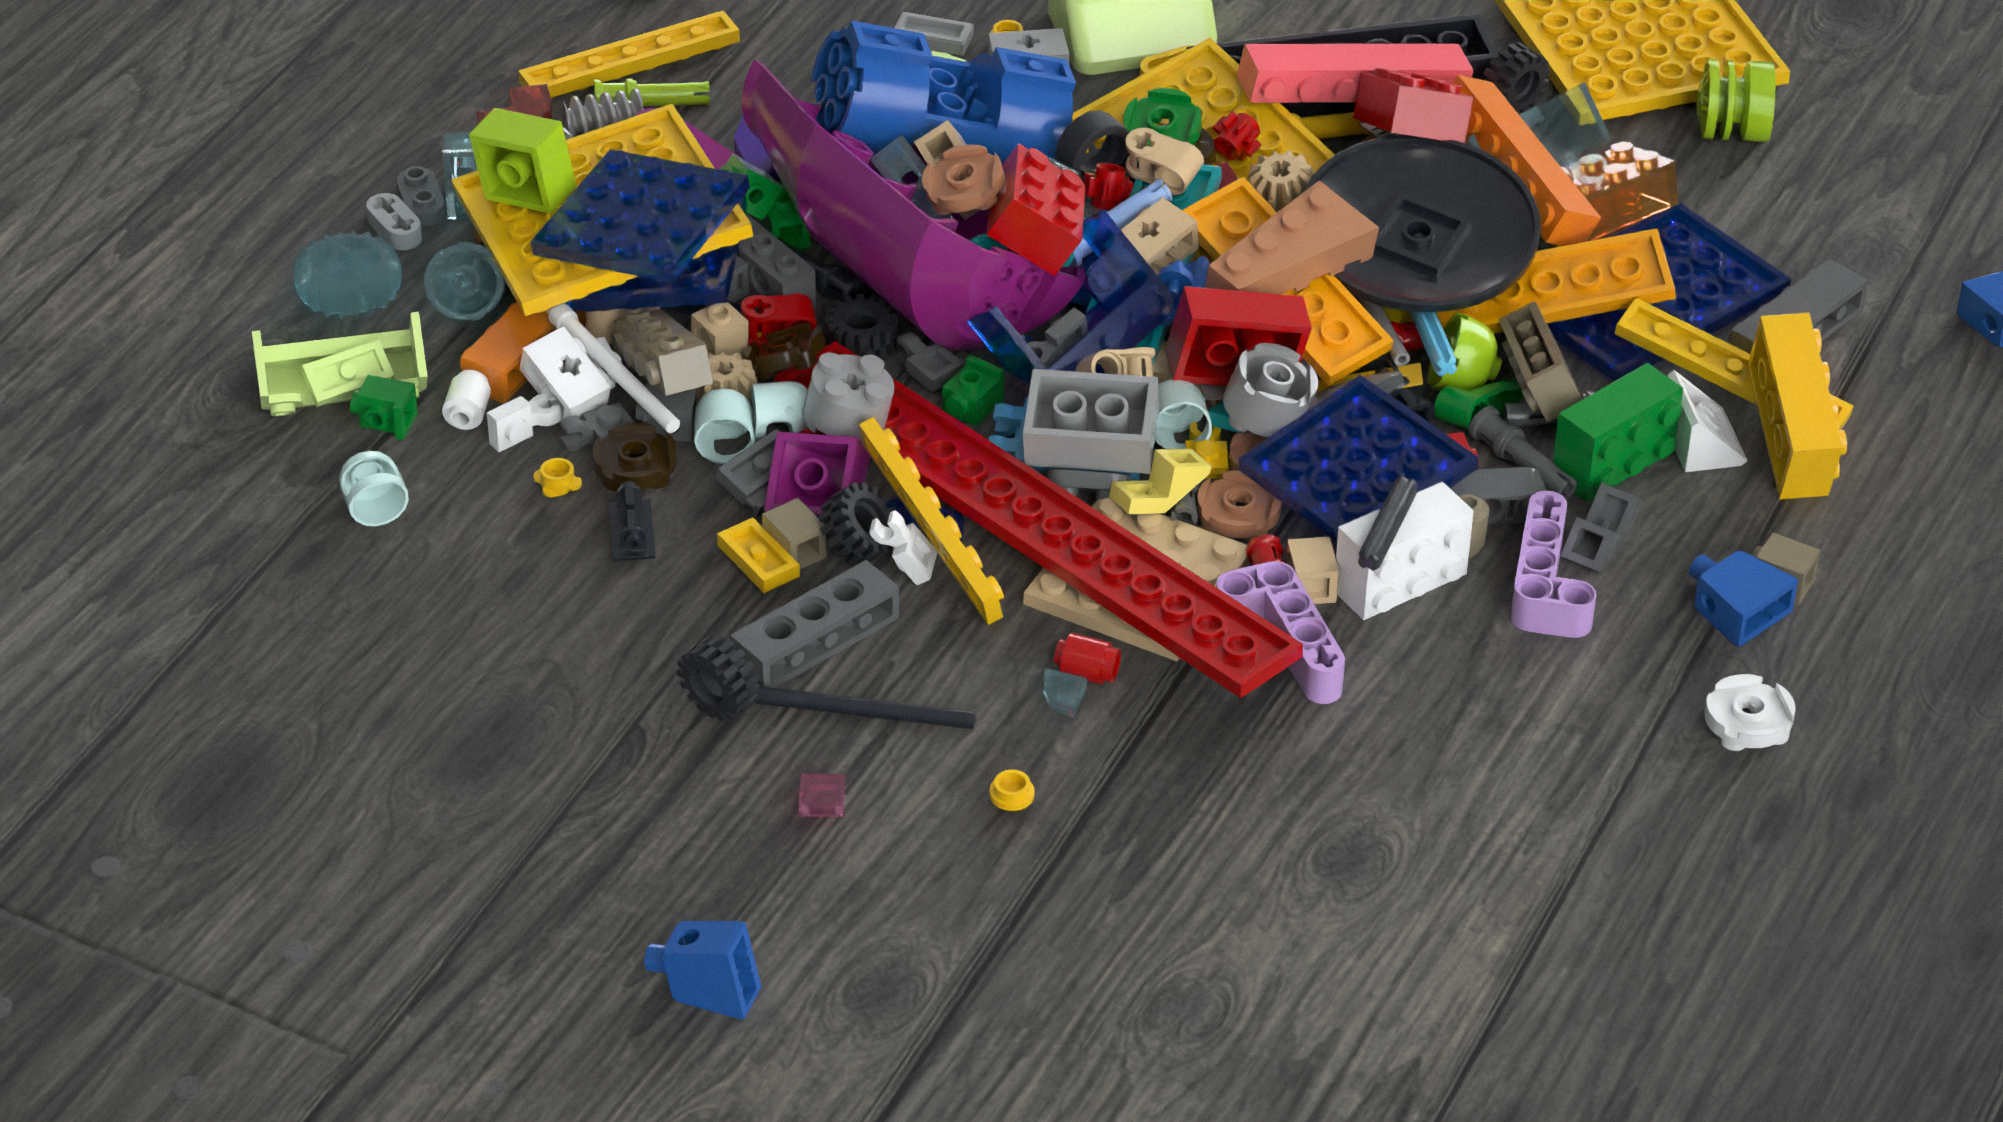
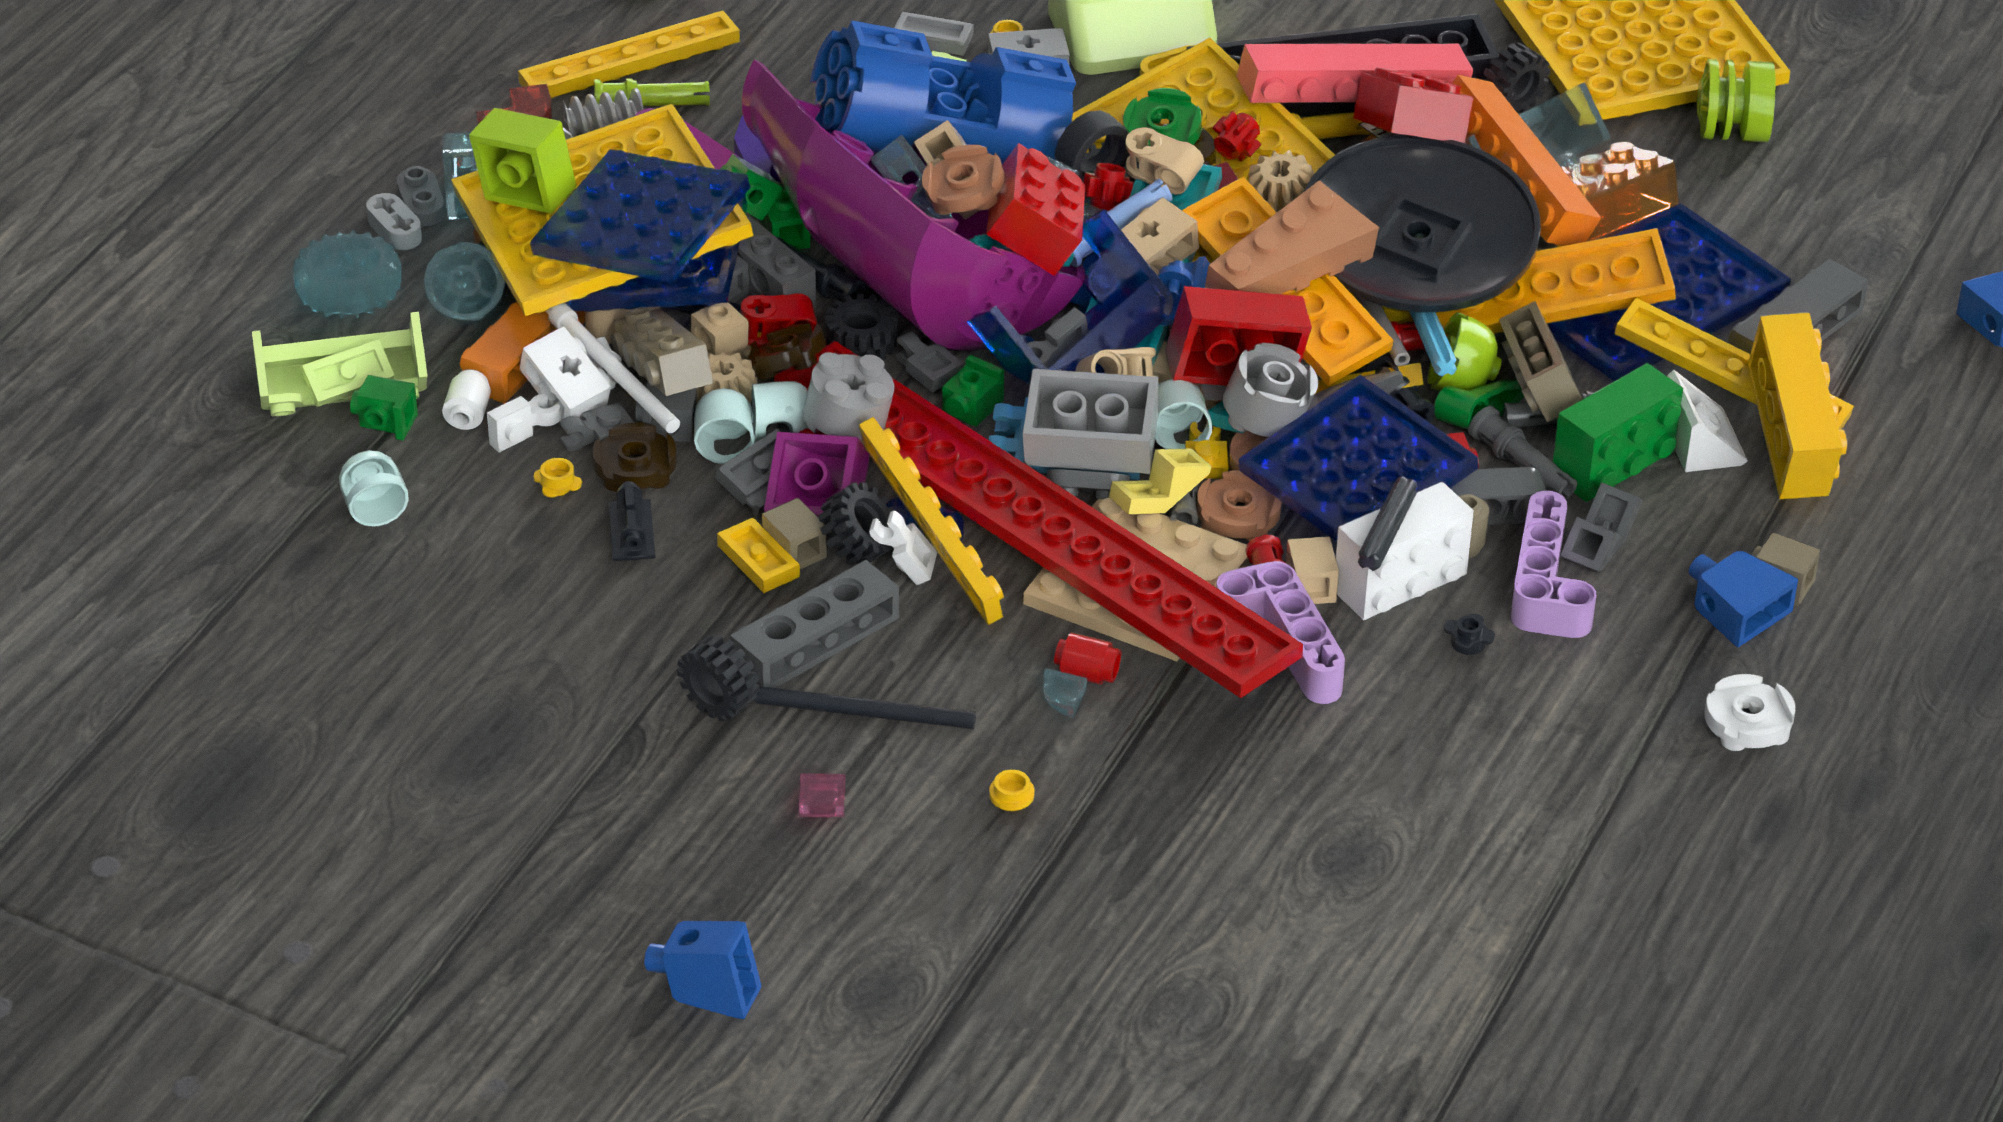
none -> black plate [1444,614,1495,655]

